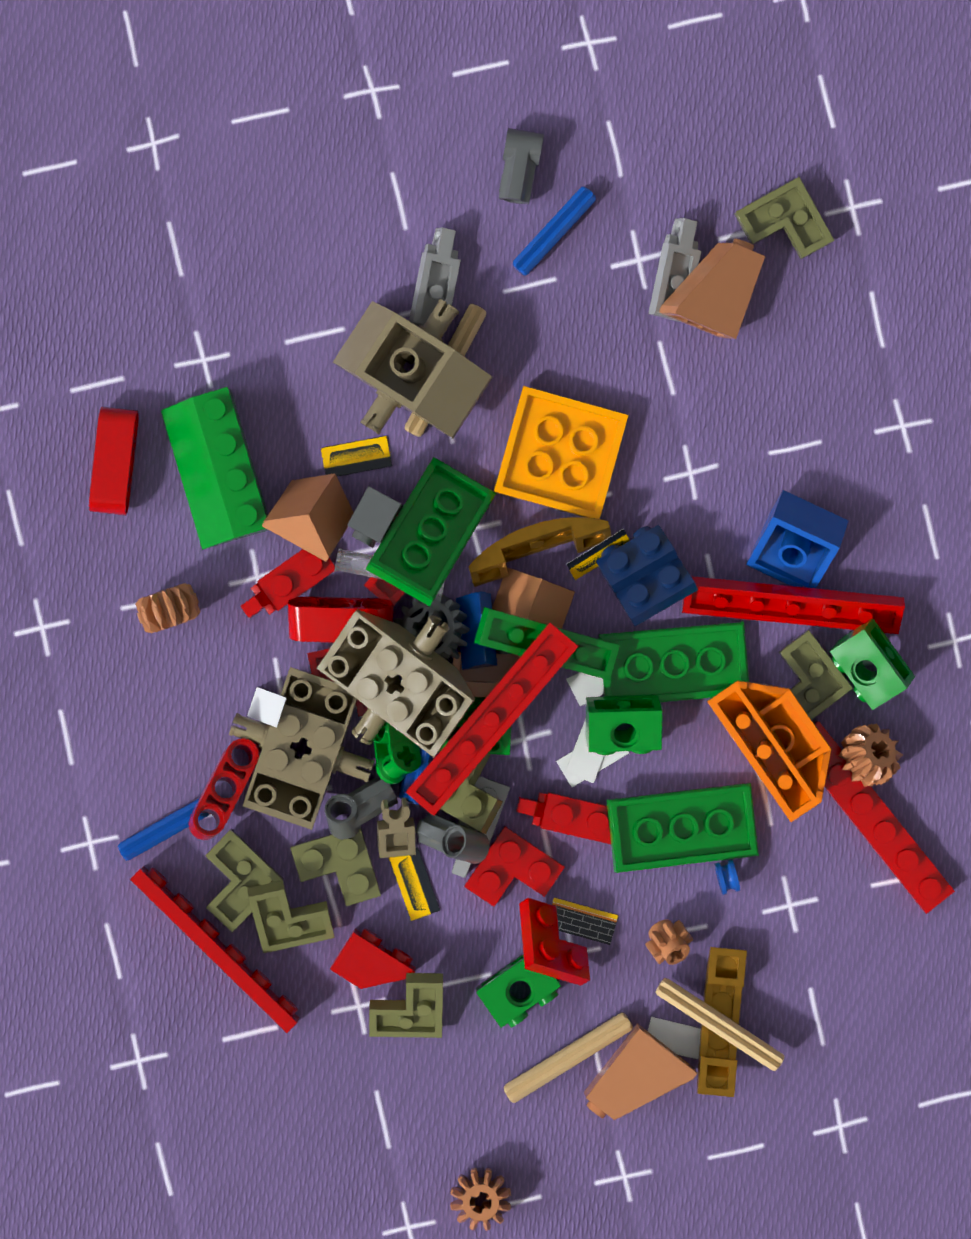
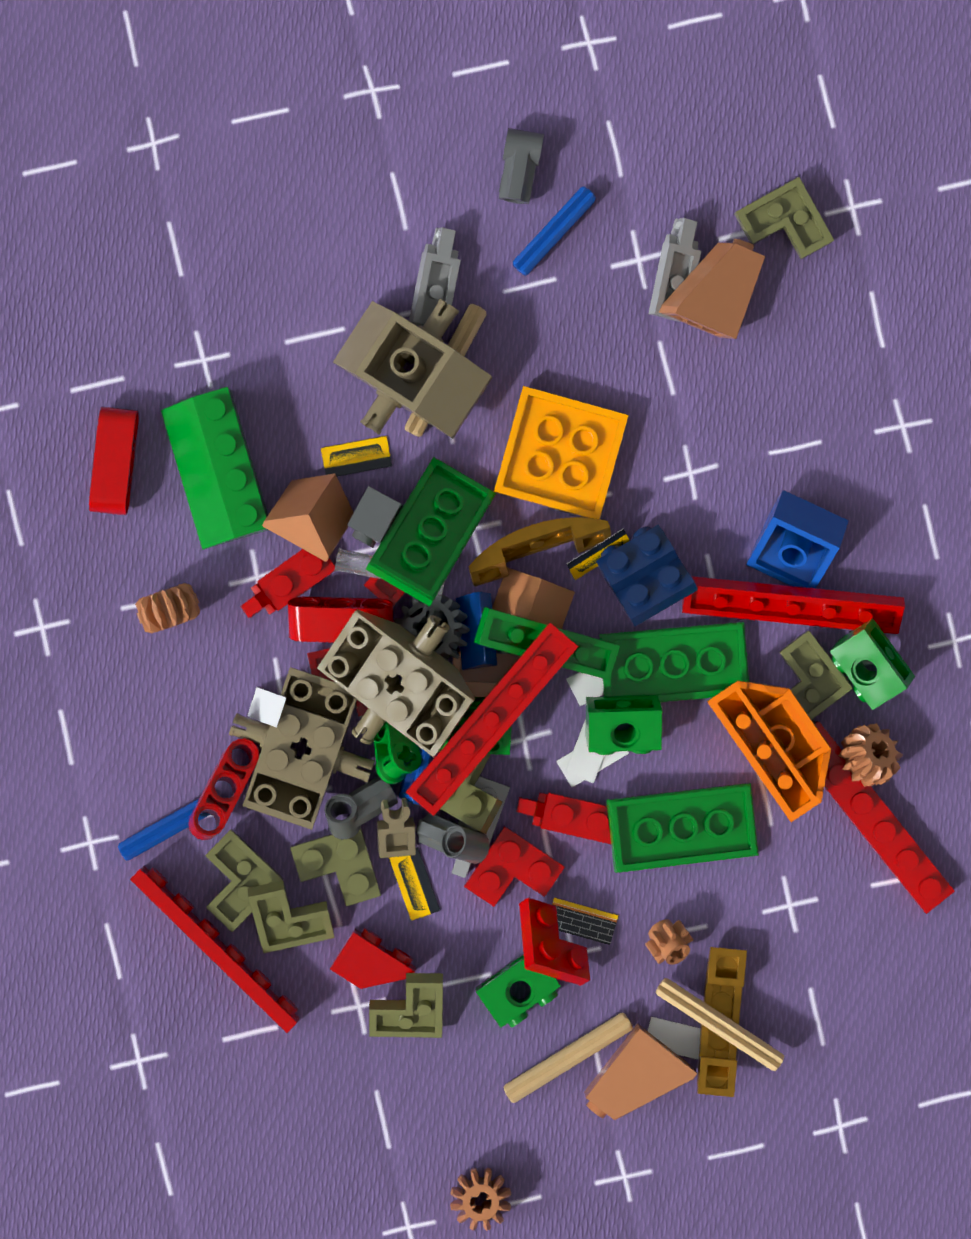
blue bush [714,859,740,895] -> none

